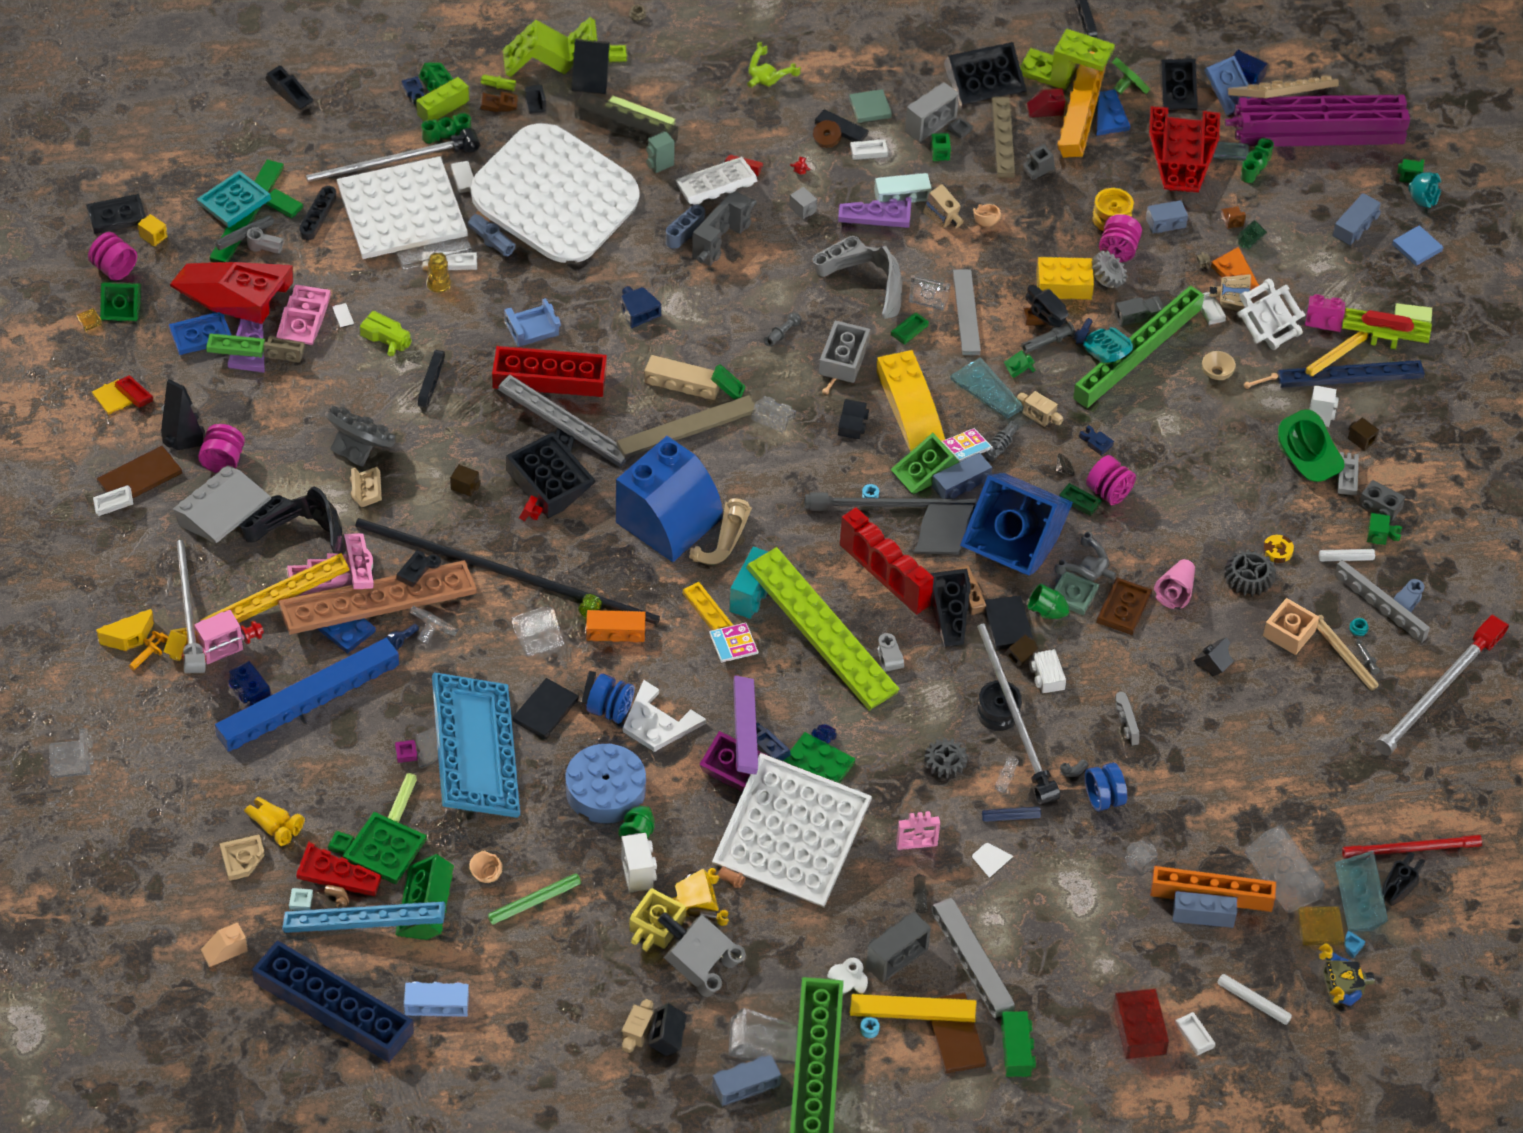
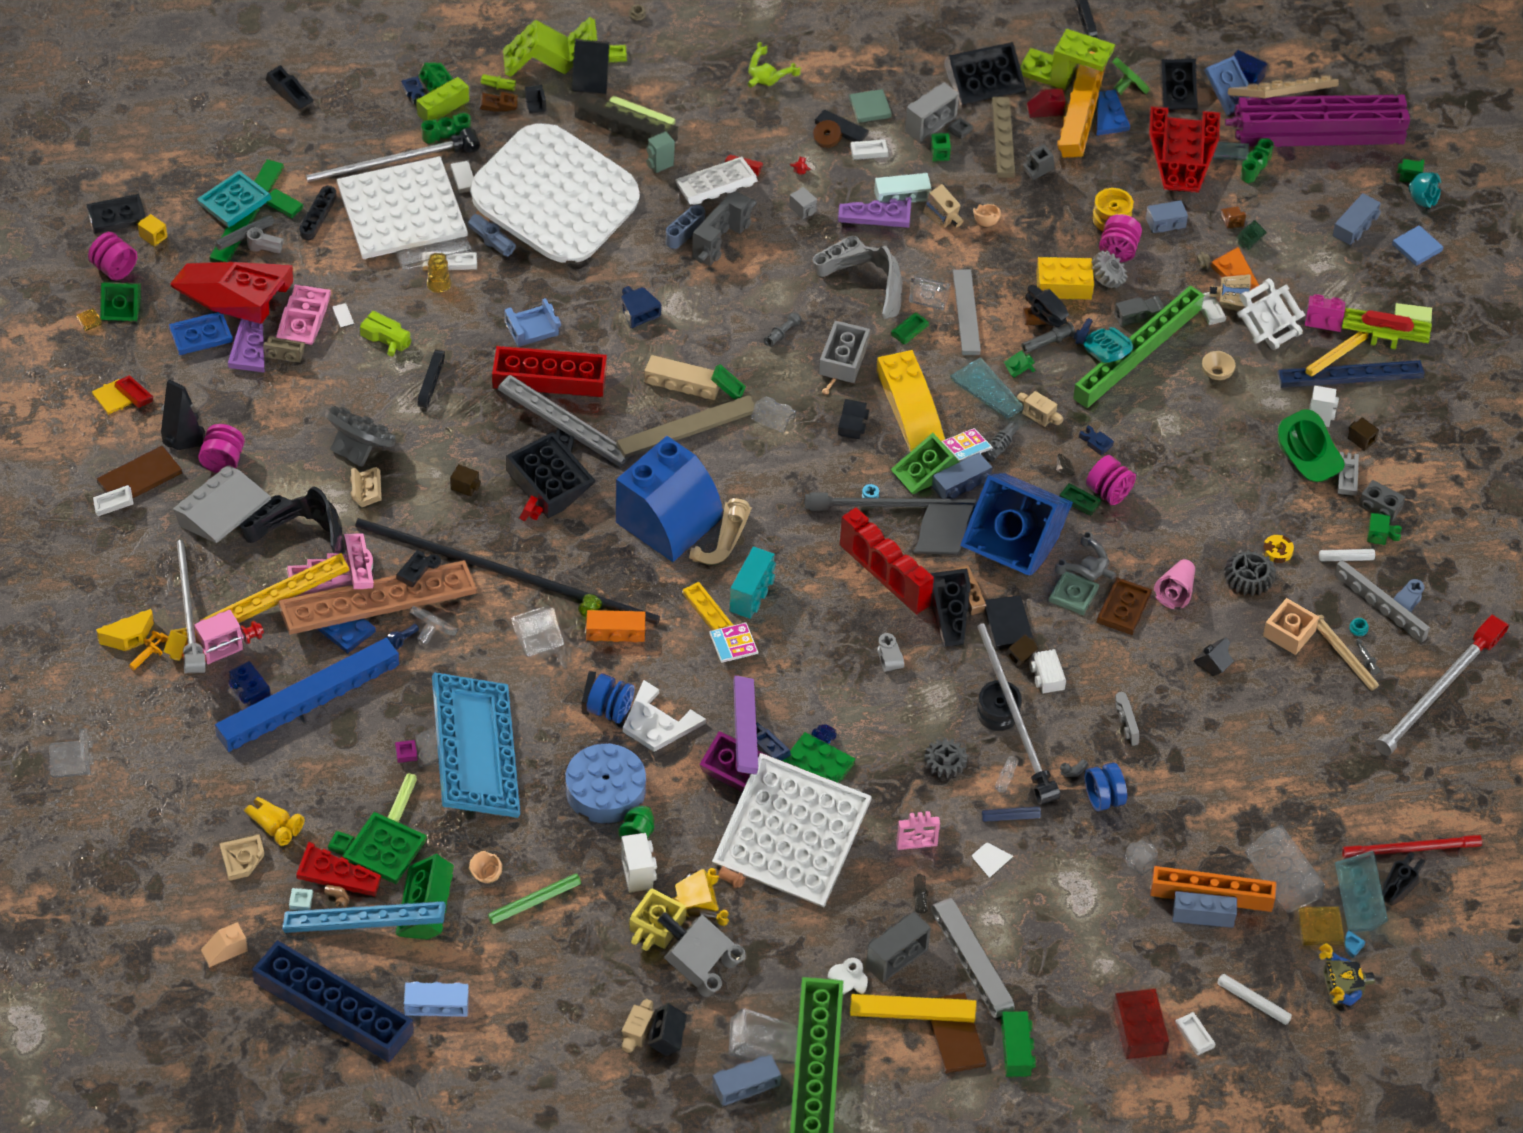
bright green plate [206,334,265,358] -> none
black tile [512,678,579,739] -> none
lime plate [746,547,900,711] -> none
medium azure bush [860,1017,879,1038] -> none
green helmet [1028,584,1069,619] -> none
light nougat hinge [1244,373,1278,389] -> none

